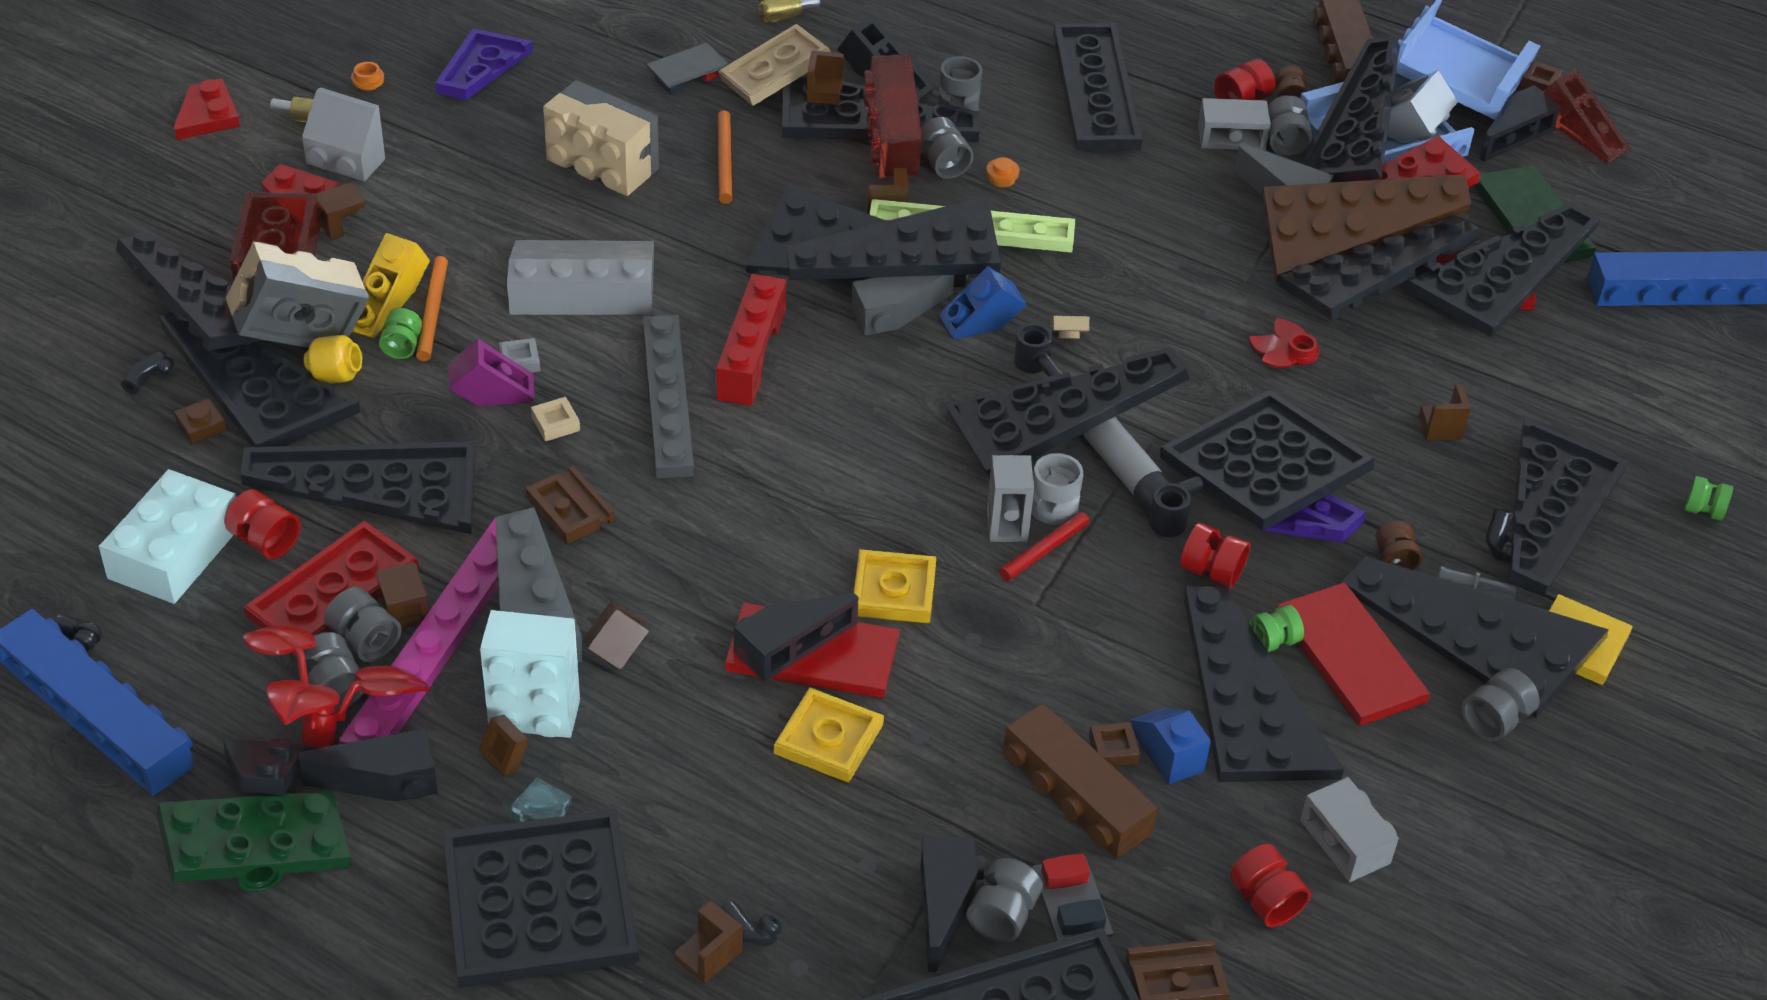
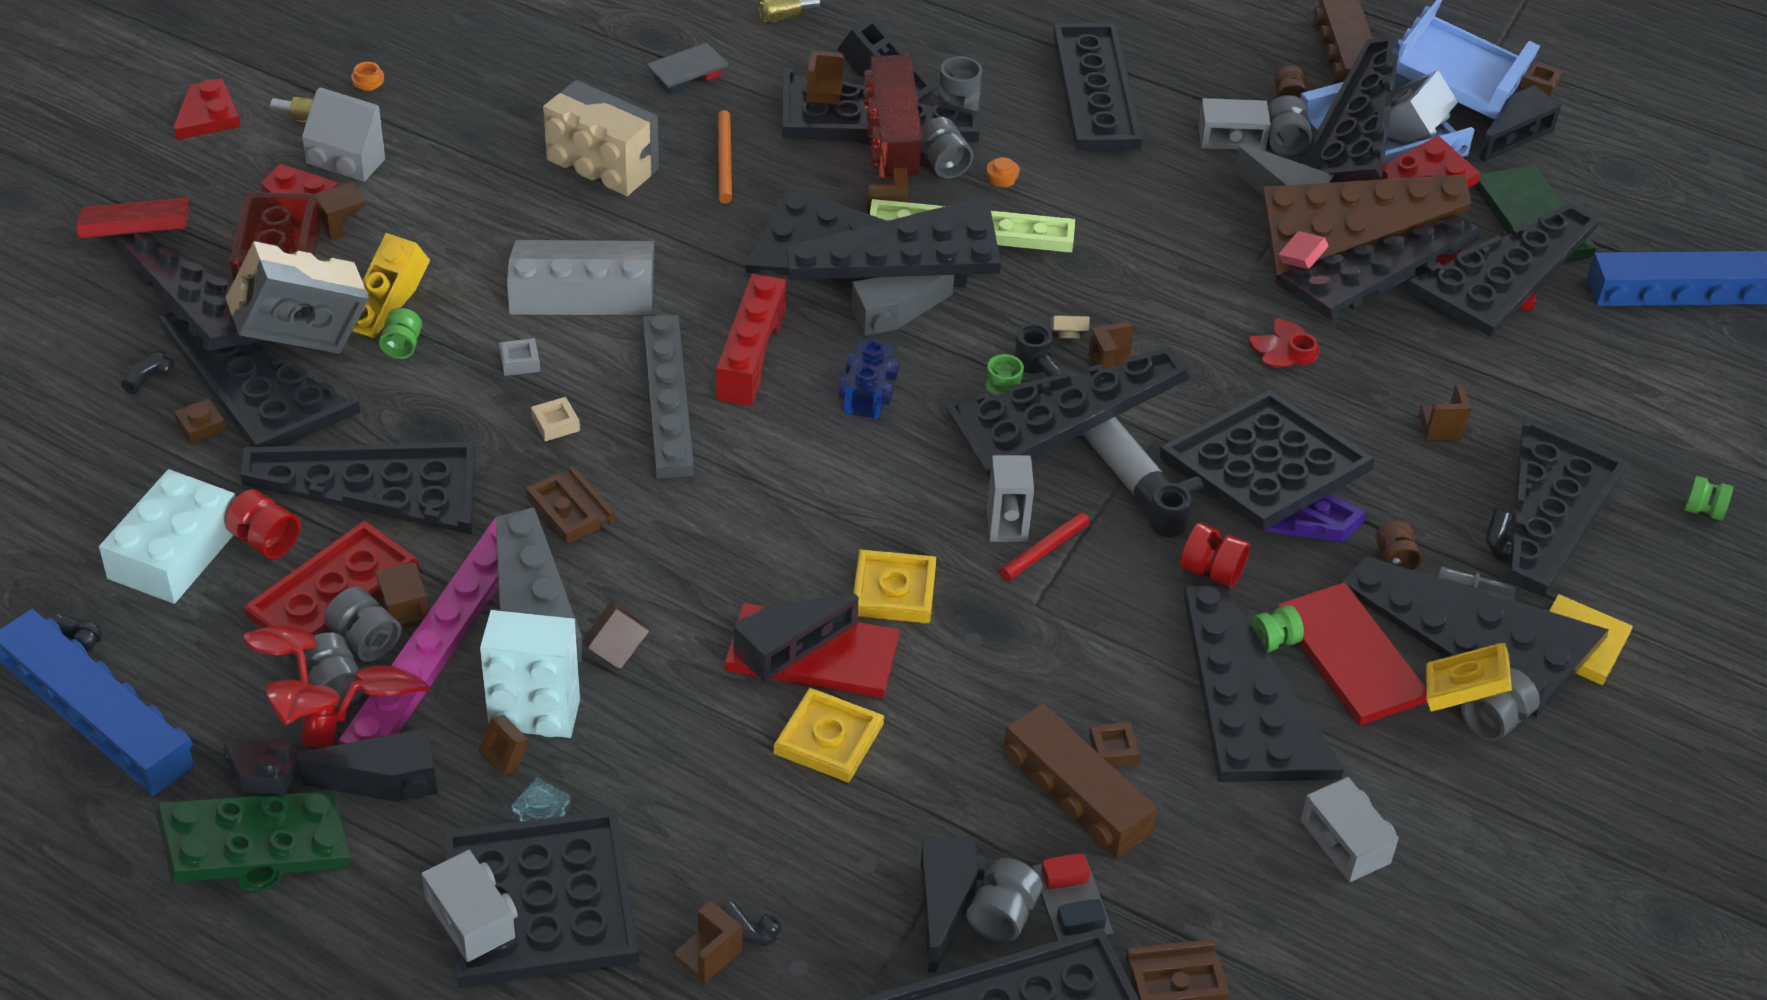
yellow head [304,335,362,384] -> none
orange bar [416,256,448,362] -> none
dark purple wing [435,28,533,100] -> none
magenta slope [449,339,535,406] -> none
tan tile [718,24,830,106] -> none
blue slope [939,266,1027,339] -> none
light grey wheel [1031,453,1084,525] -> none
blue slope [1128,708,1211,785] -> none
red wheel [1214,58,1275,100] -> none
red wheel [1229,844,1311,928] -> none
clear red slope [1543,70,1631,163] -> none
none -> red tile [76,197,190,238]
none -> light grey brick [421,849,518,962]
none -> clear blue brick [839,338,899,419]
none -> bright green wheel [985,354,1024,396]
none -> reddish brown panel [1088,321,1136,369]
none -> coral tile [1278,231,1329,270]
none -> yellow tile [1426,643,1512,712]

